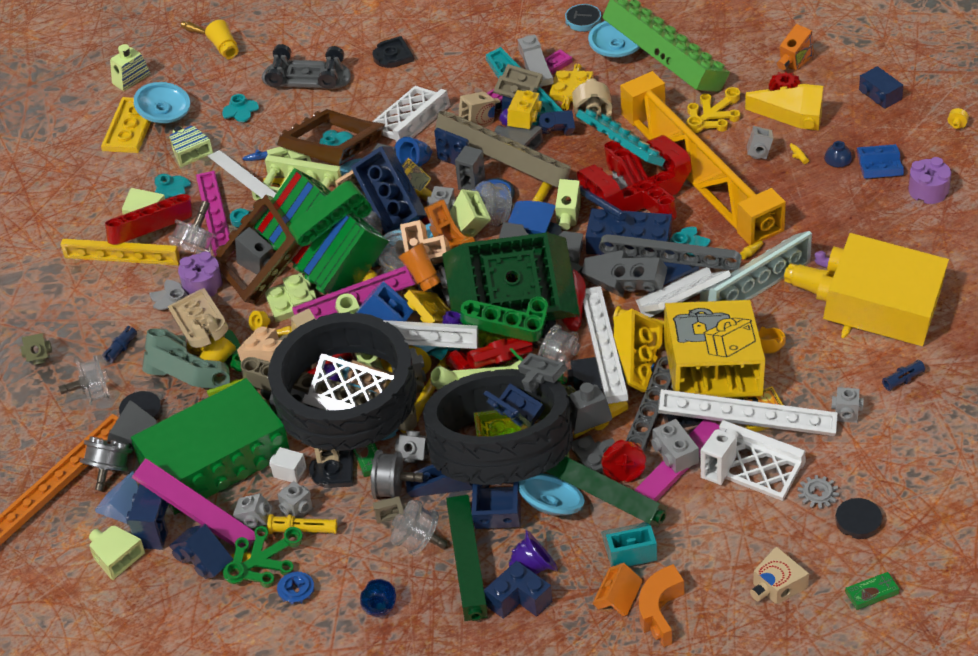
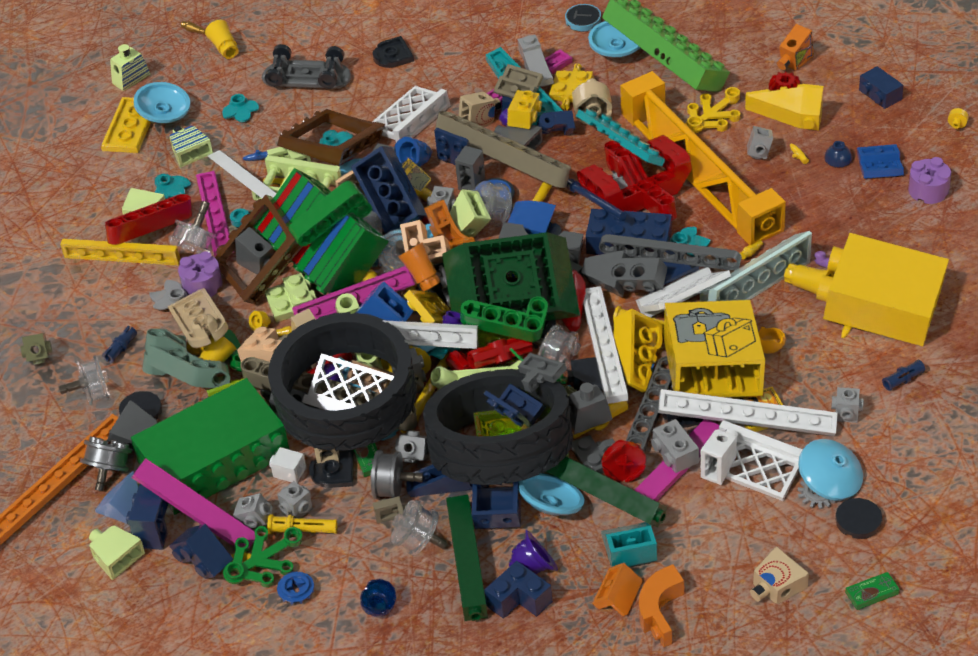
yellowish green torso [555,179,581,230] -> none
none -> medium azure dish [798,439,863,501]

